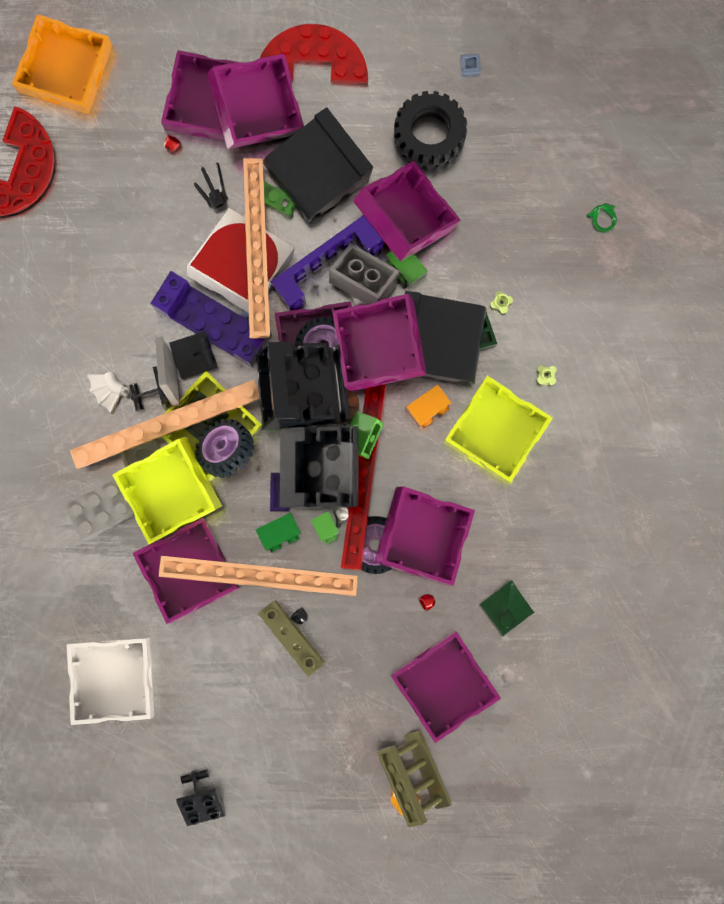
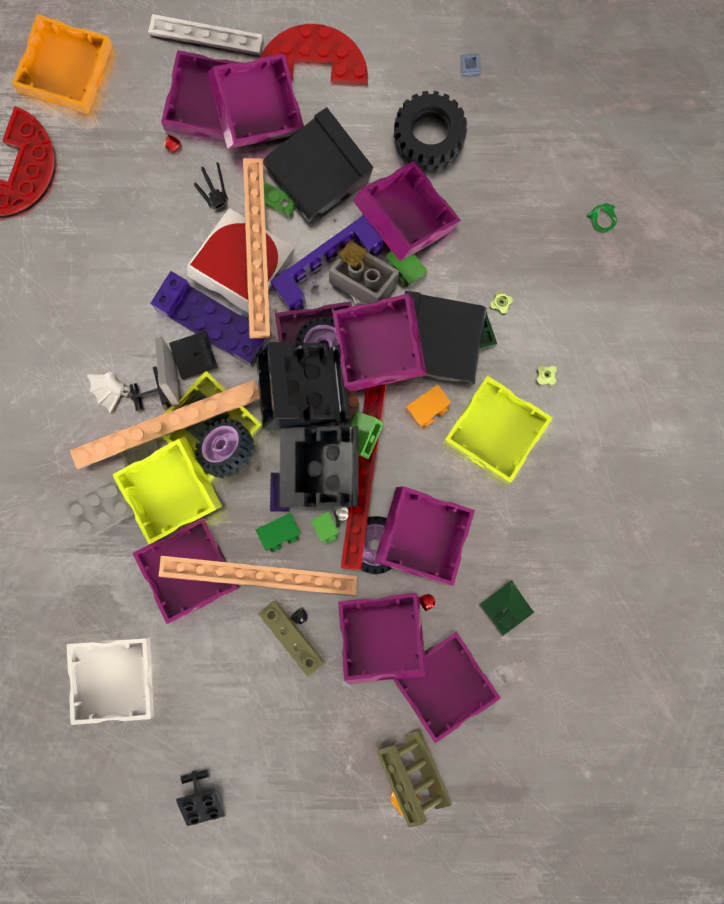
none -> white plate [148,14,263,55]
none -> magenta tile [338,593,427,684]
none -> clear yellow plate [339,241,366,268]

